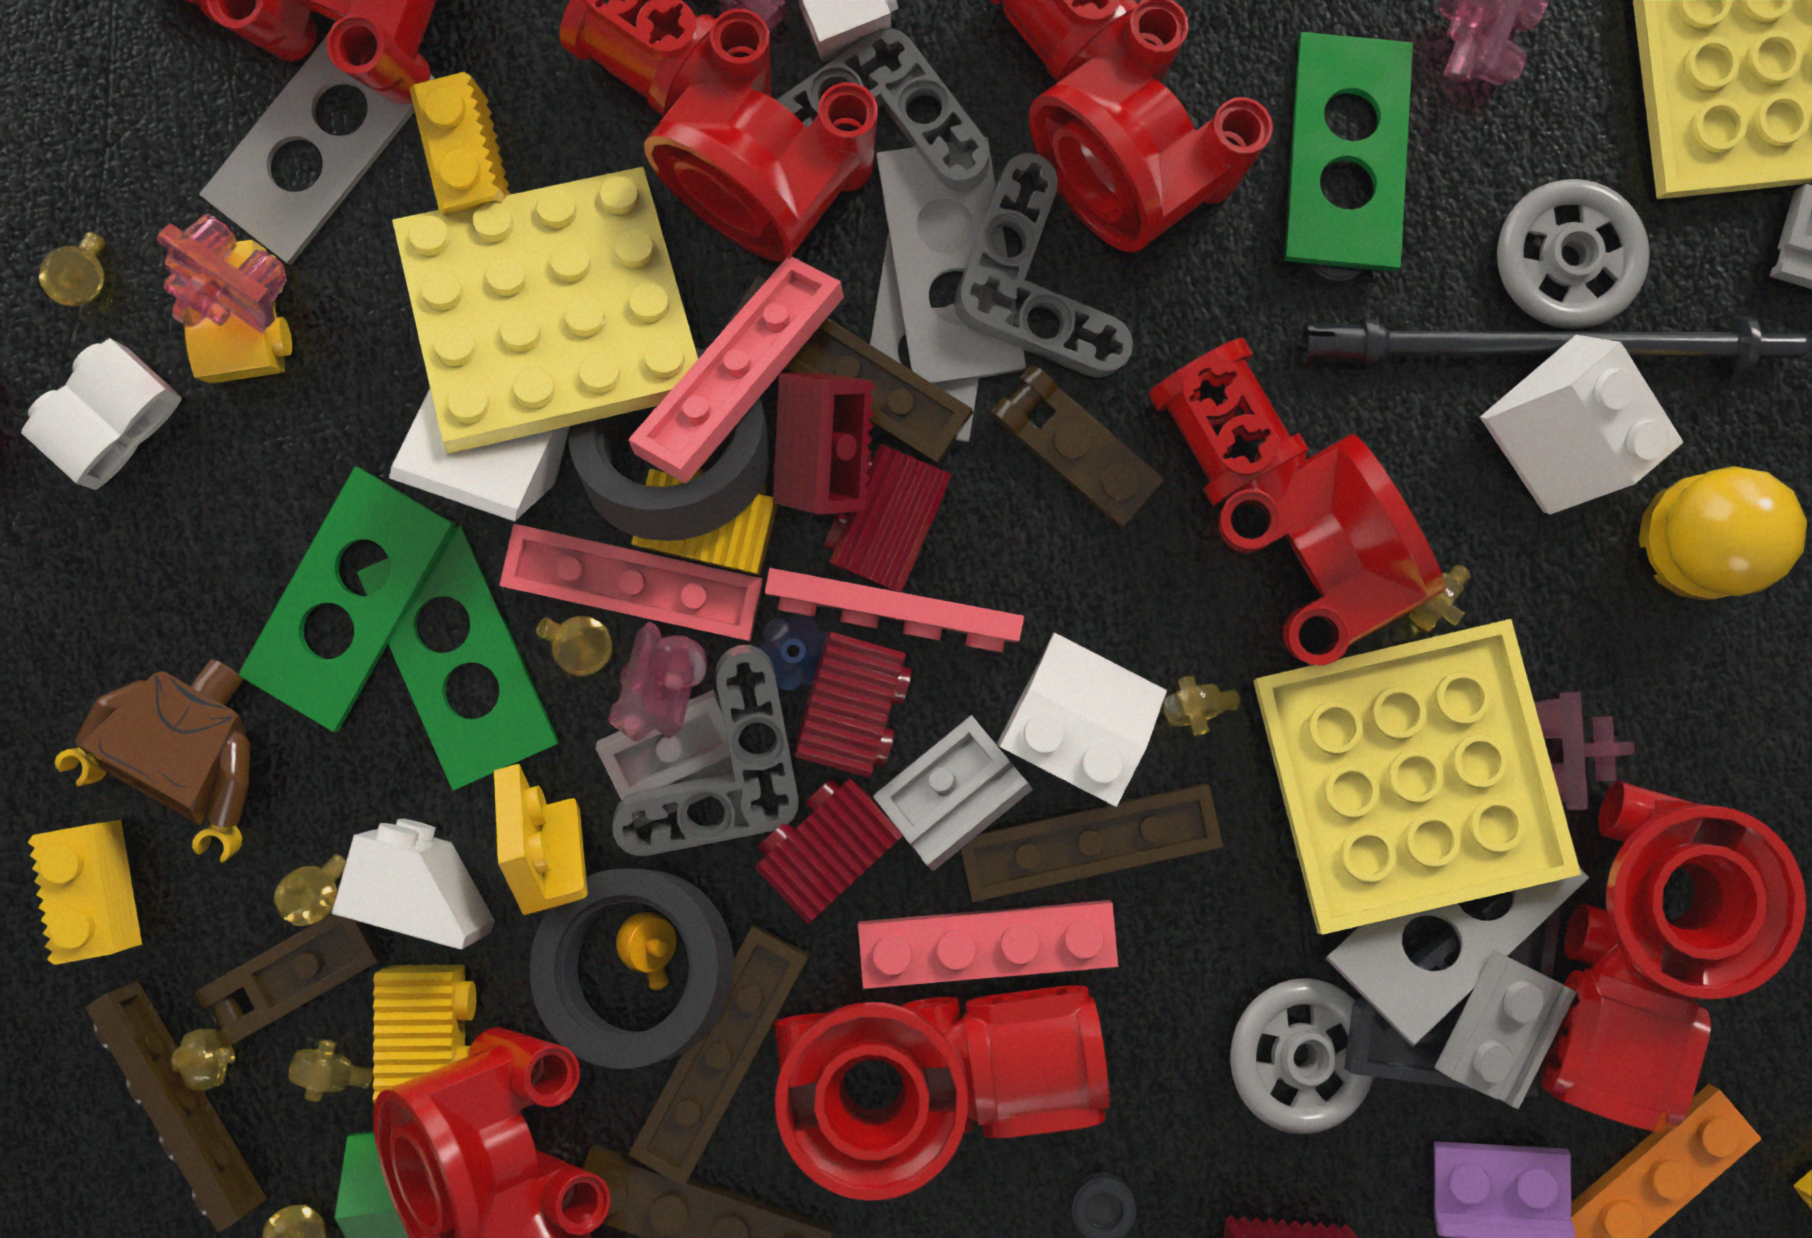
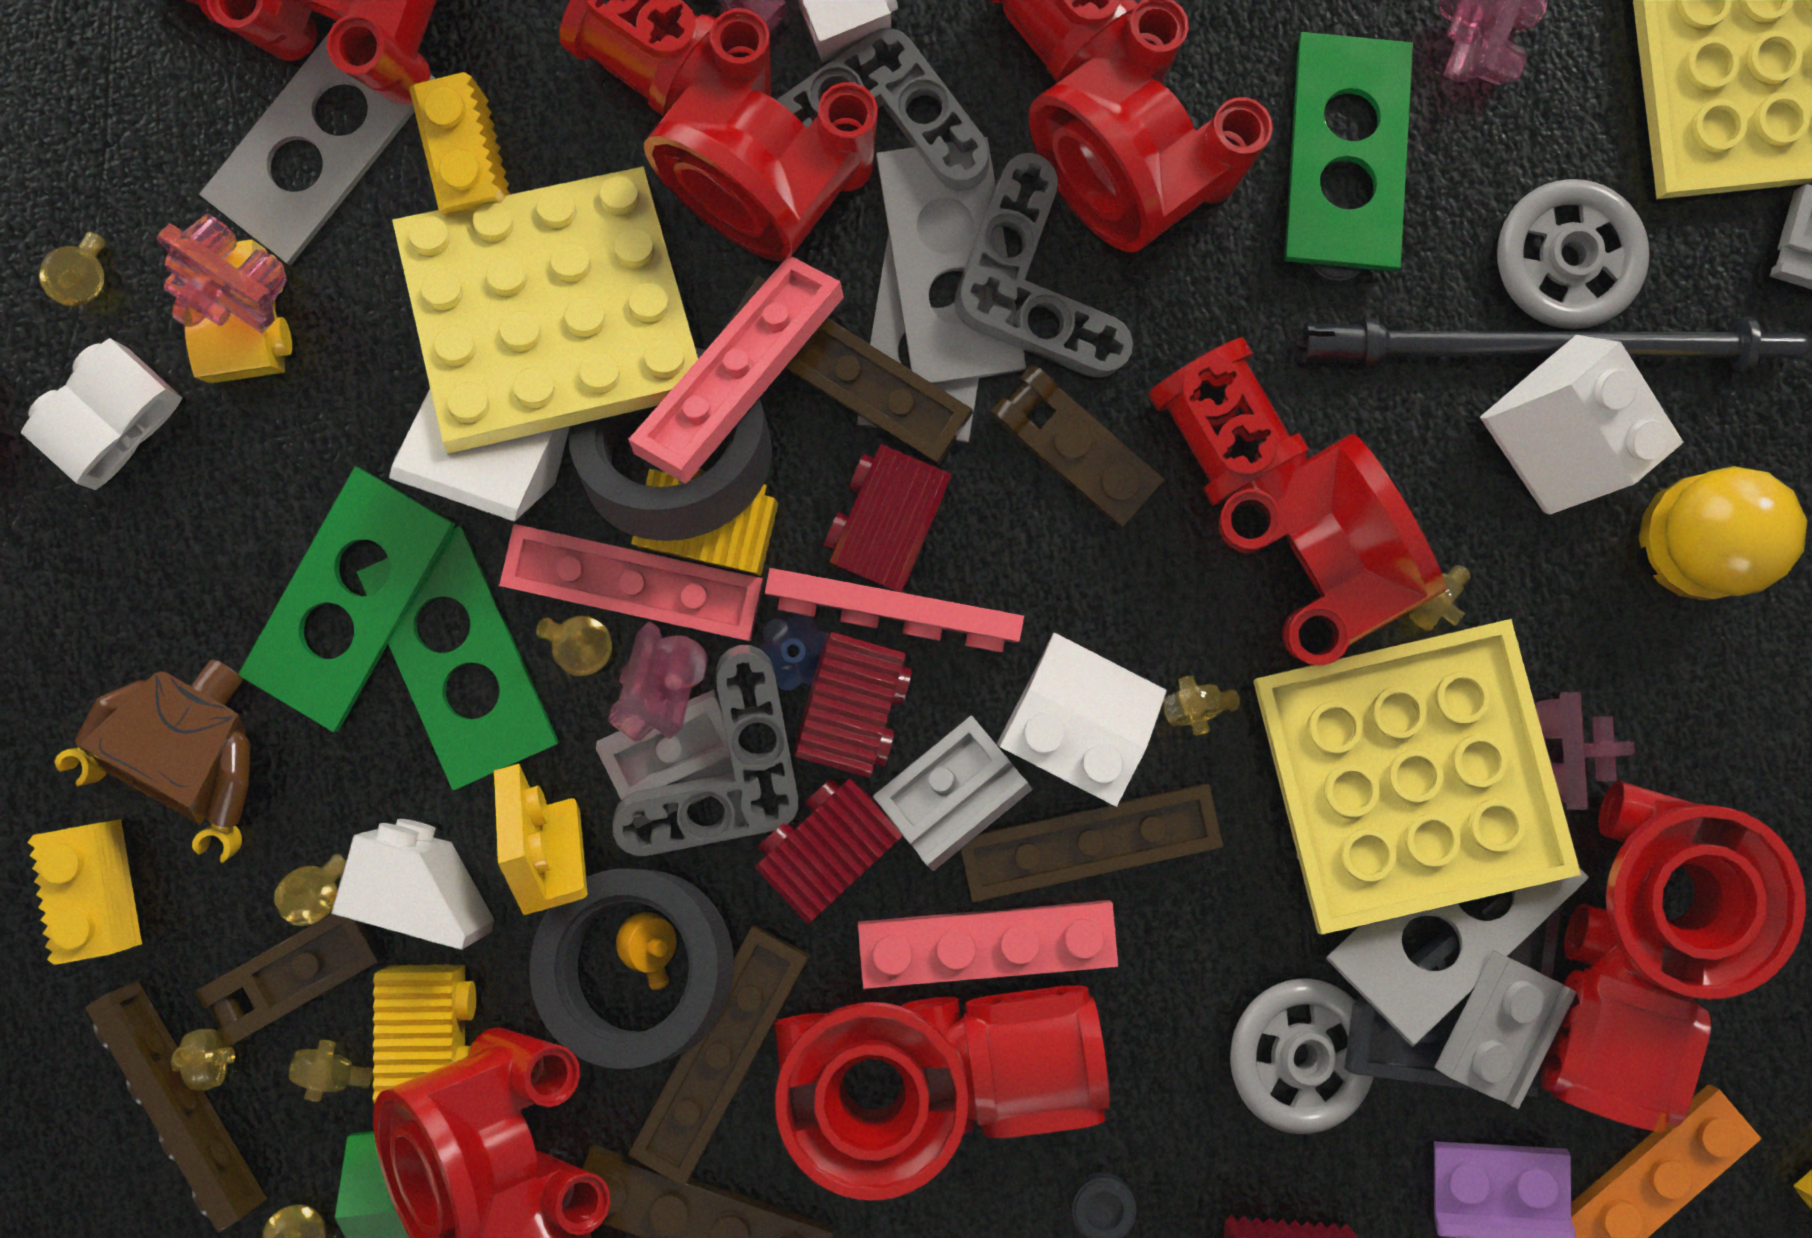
dark red brick [773,372,875,514] -> none

